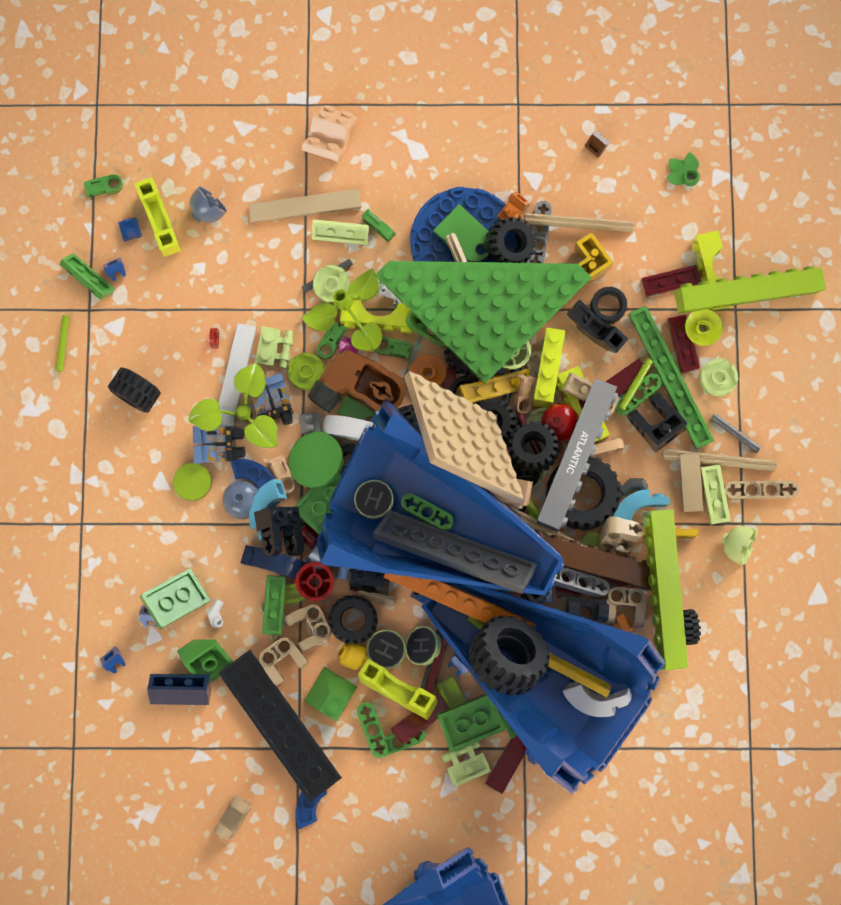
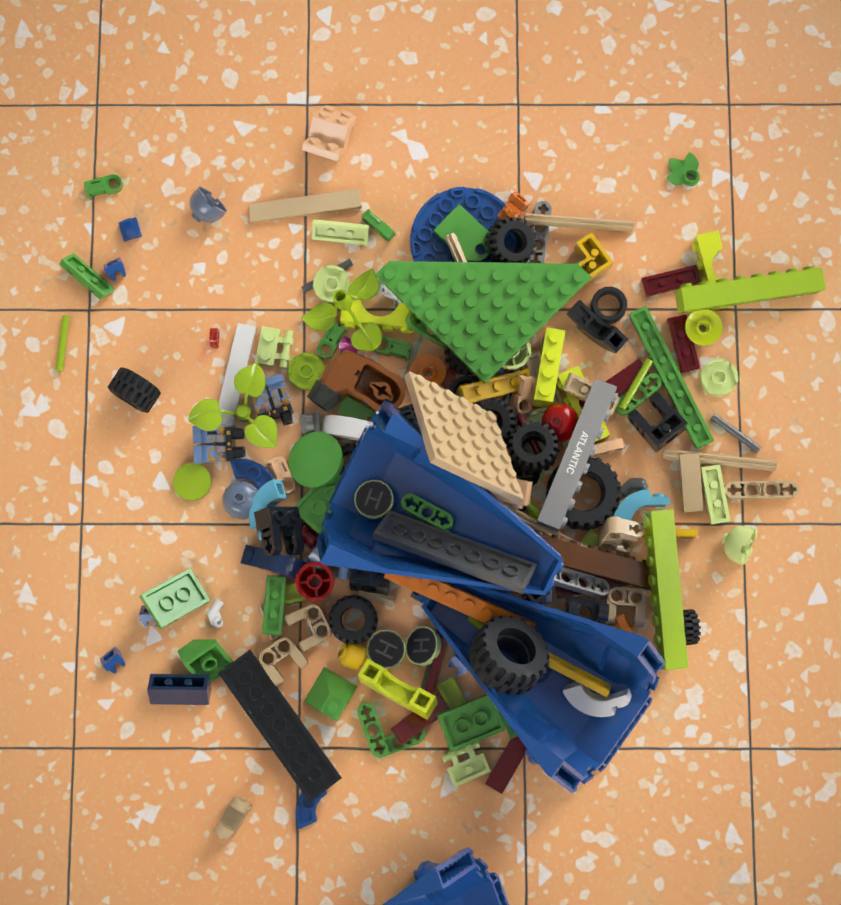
neon yellow arch [134,177,182,257] -> none
reddish brown tile [584,131,610,158] -> none

